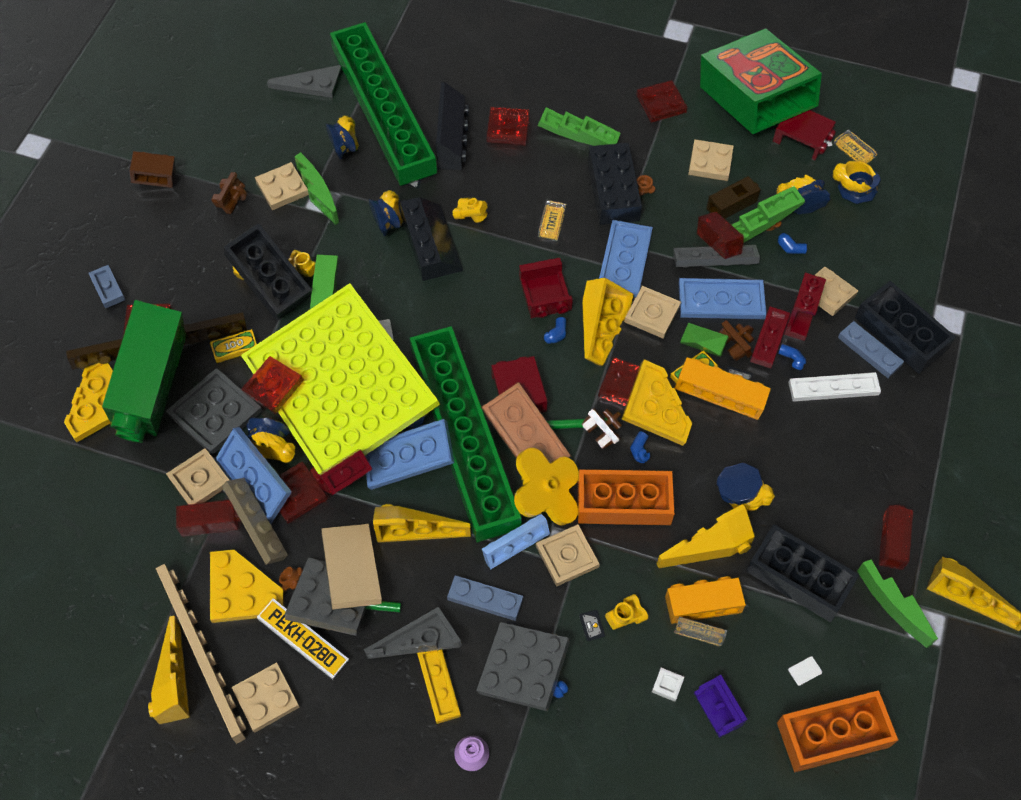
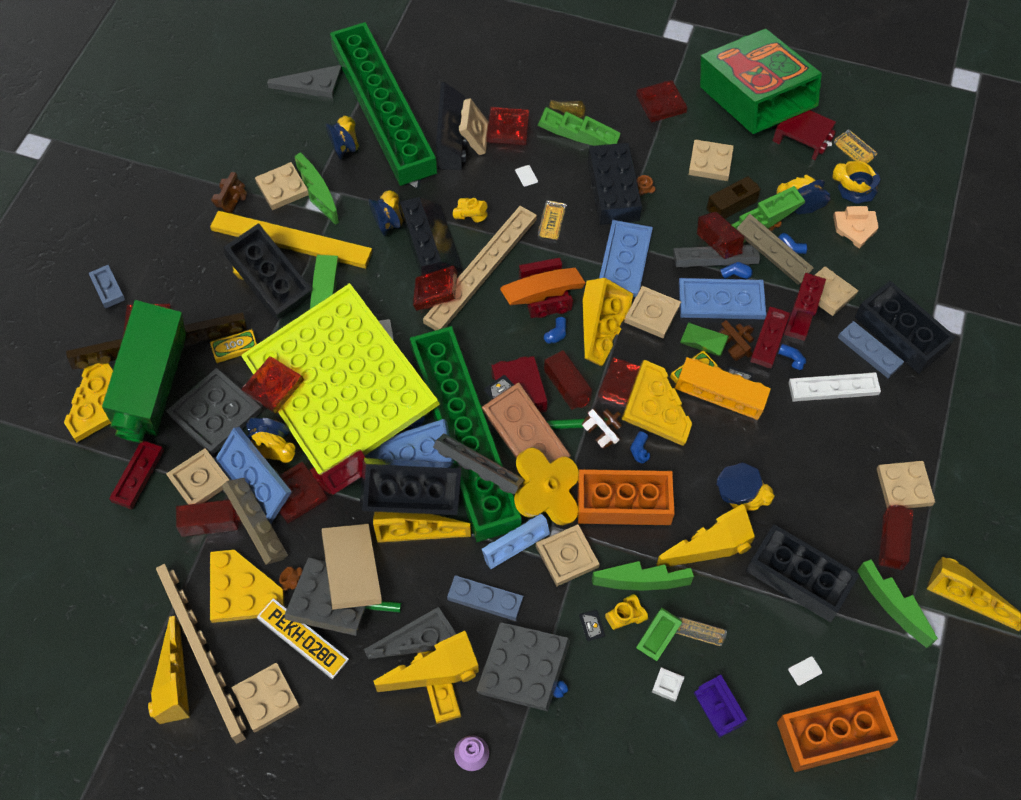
reddish brown brick [130,151,175,188] -> none
yellow plate [288,250,316,277] -> none
light orange brick [665,576,746,624] -> none
none -> dark red plate [109,441,164,509]
none -> yellow tile [210,211,373,269]
none -> black brick [360,458,461,515]
none -> yellow wedge [373,631,479,692]
none -> clear red plate [413,266,457,311]
none -> tan plate [423,206,537,331]
none -> dark grey plate [433,433,524,495]
none -> tan plate [459,98,489,155]
none -> sticker [484,375,514,399]
none -> orange slope [500,267,586,305]
none -> white sticker [515,165,538,187]
none -> clear red brick [544,350,592,410]
none -> clear yellow cone [549,100,585,118]
none -> bright green slope [592,561,694,591]
none -> bright green slope [636,608,683,661]
none -> blue arm [720,262,752,279]
none -> dark tan plate [735,214,813,285]
none -> light nougat plate [833,206,879,249]
none -> tan plate [877,461,935,510]

